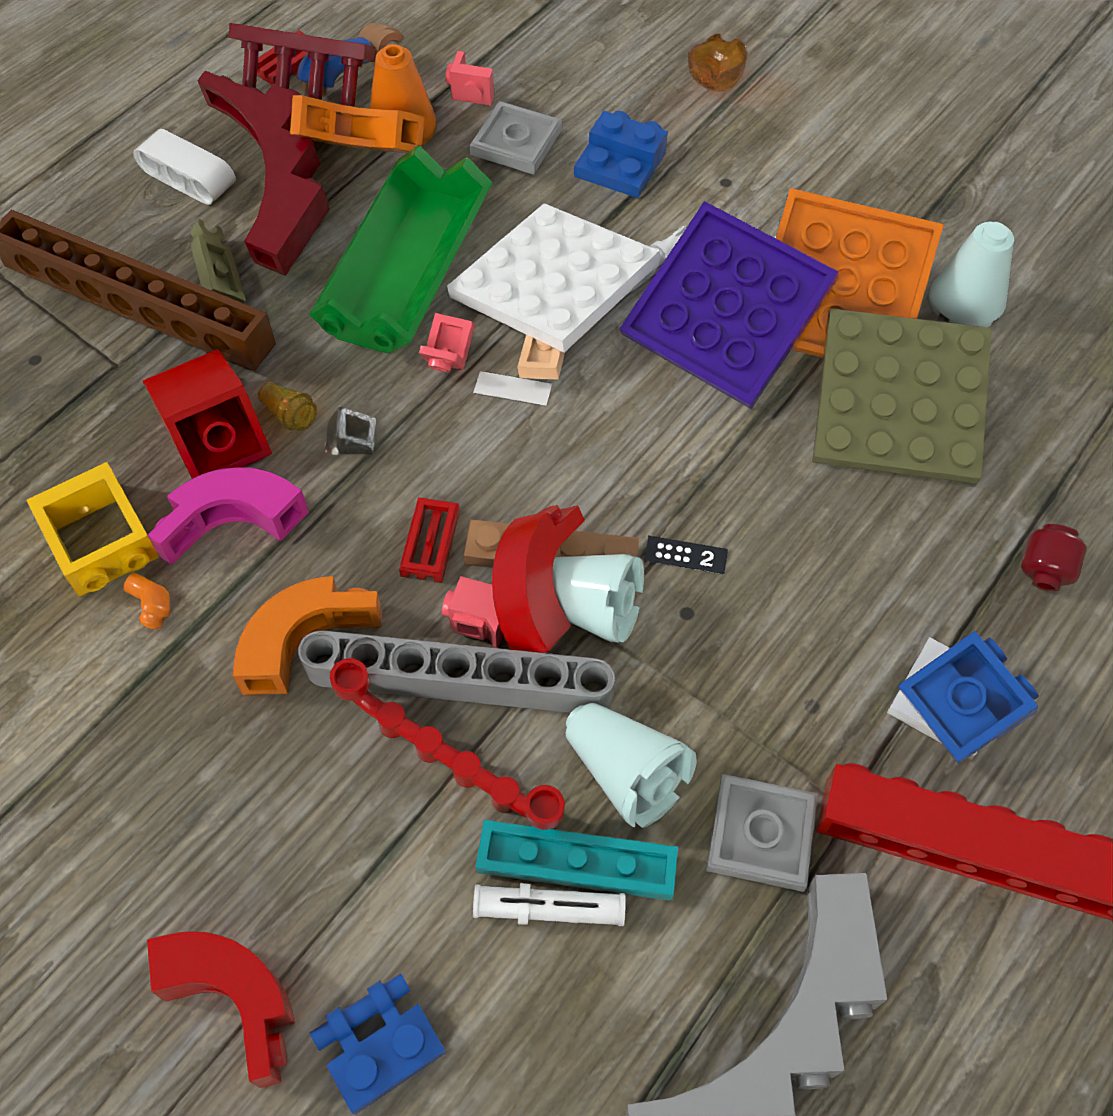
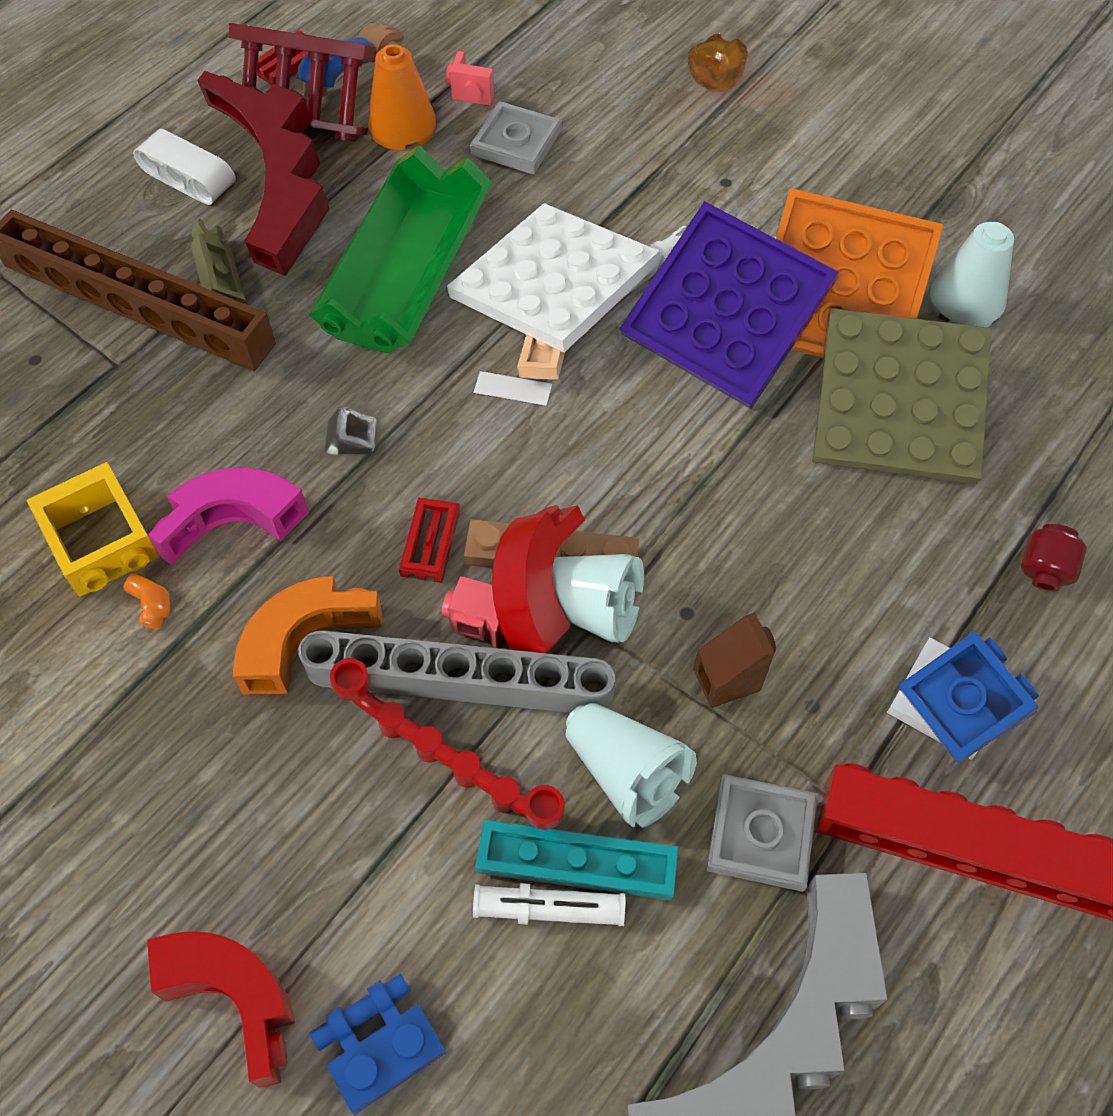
red slope [142,349,272,479] -> none
clear yellow cone [258,382,317,431] -> none
orange arch [290,95,425,153] -> none
coral bracket [419,313,475,373] -> none
blue plate [574,110,668,198] -> none
black sticker [644,535,728,575] -> none
none -> reddish brown slope [693,612,776,708]

